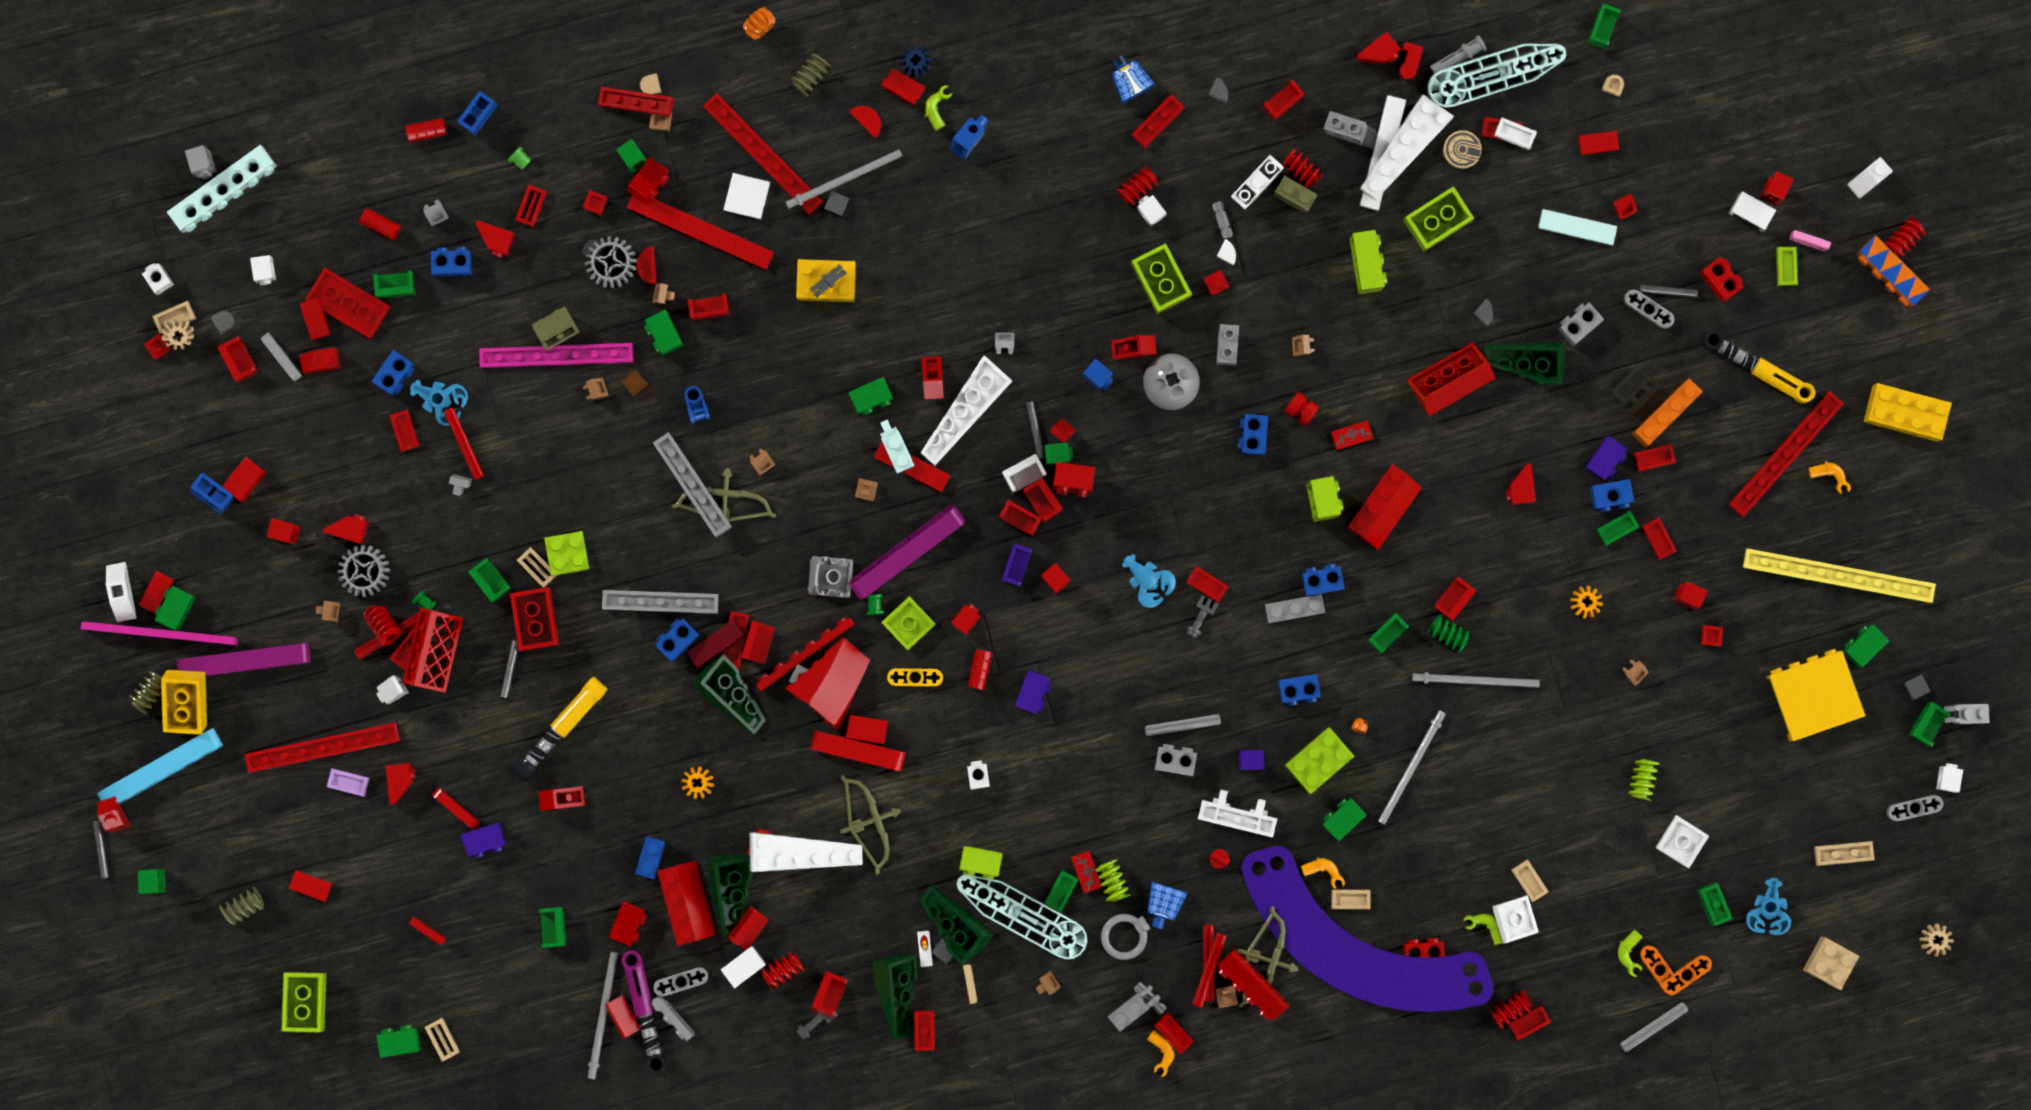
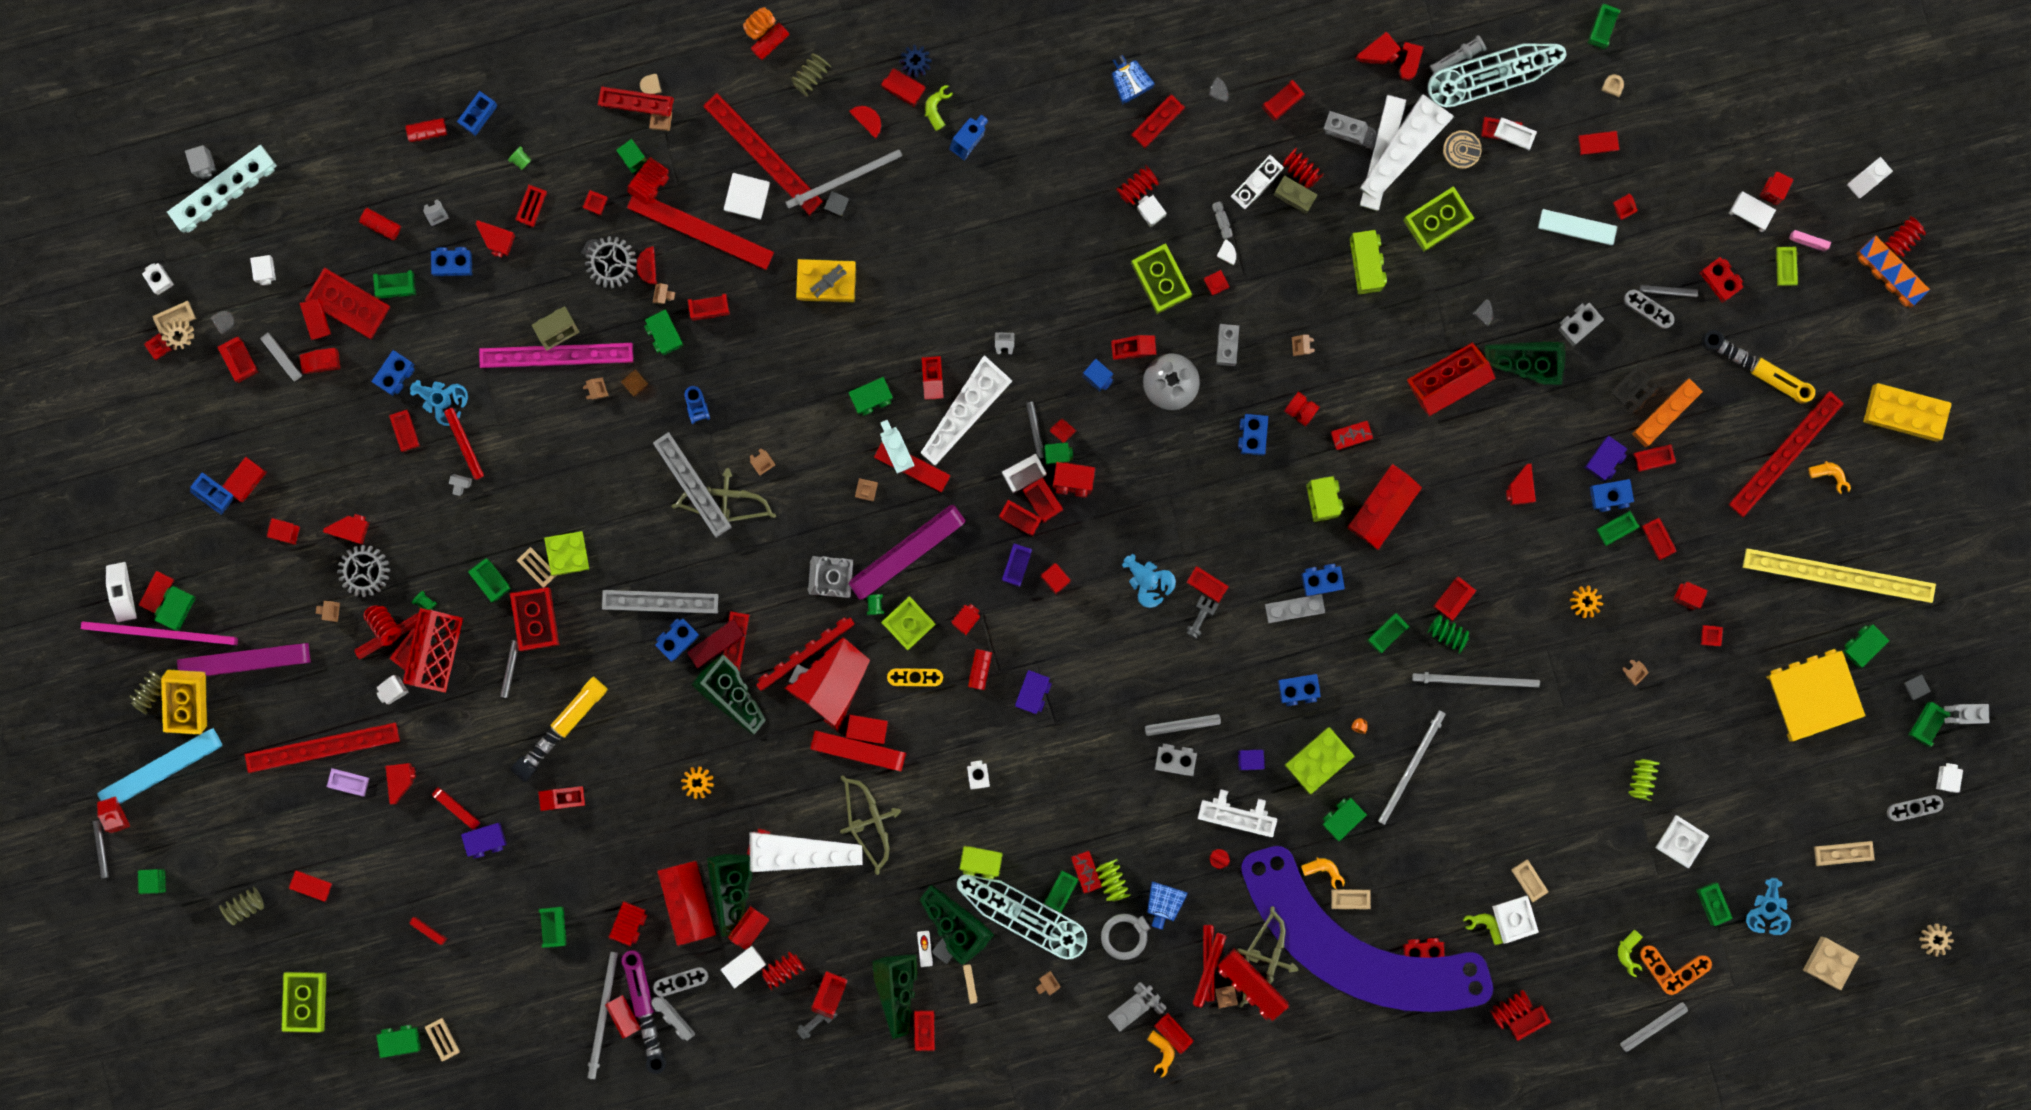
blue brick [635,836,666,879] -> none
red panel [741,621,775,664] -> none
none -> red axle [751,22,789,60]

